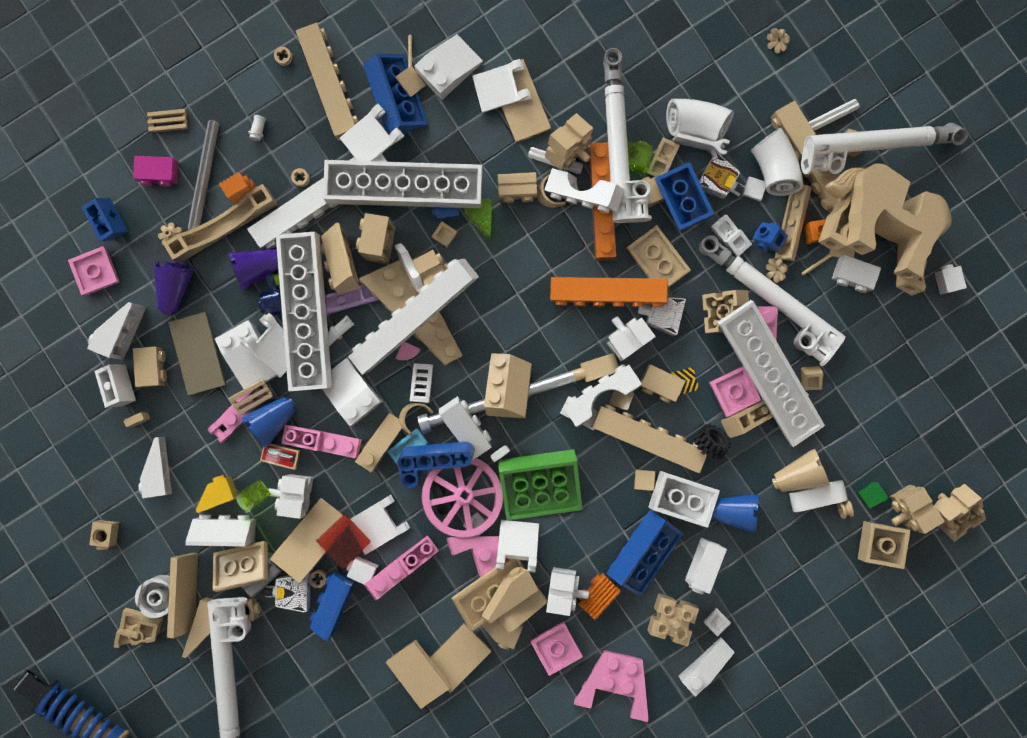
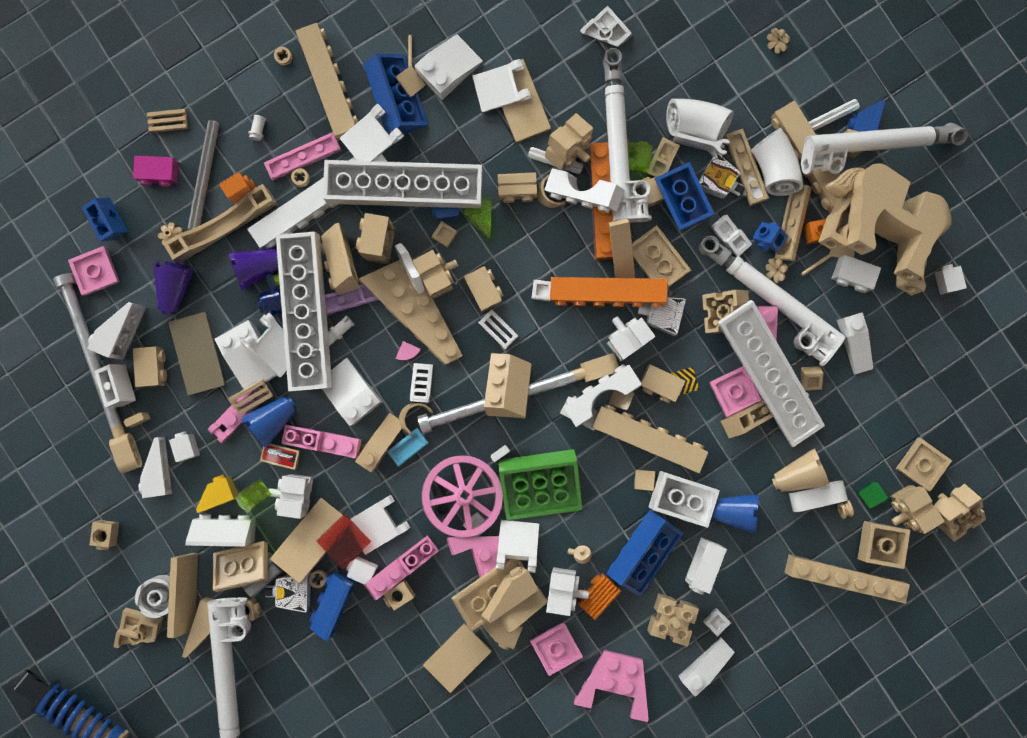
white brick [348,258,479,375] -> none
tan tile [386,640,451,709] -> none
blue beam [397,442,475,488] -> none
white brick [439,396,492,460] -> none
black tyre [694,424,732,460] -> none
none -> flat silver piece [53,273,142,474]
none -> white brick [169,431,200,462]
none -> bright pink tile [264,132,342,181]
none -> tan brick [383,579,416,610]
none -> tan brick [464,266,504,312]
none -> white tile [478,309,519,350]
none -> white tile [532,280,551,301]
none -> tan piece [568,545,592,564]
none -> white slope [580,6,633,47]
none -> tan tile [609,218,635,278]
none -> tan tile [724,129,769,206]
none -> tan arch [785,554,910,604]
none -> white slope [837,313,873,374]
none -> blue slope [847,100,885,132]
none -> tan plate [896,438,952,492]

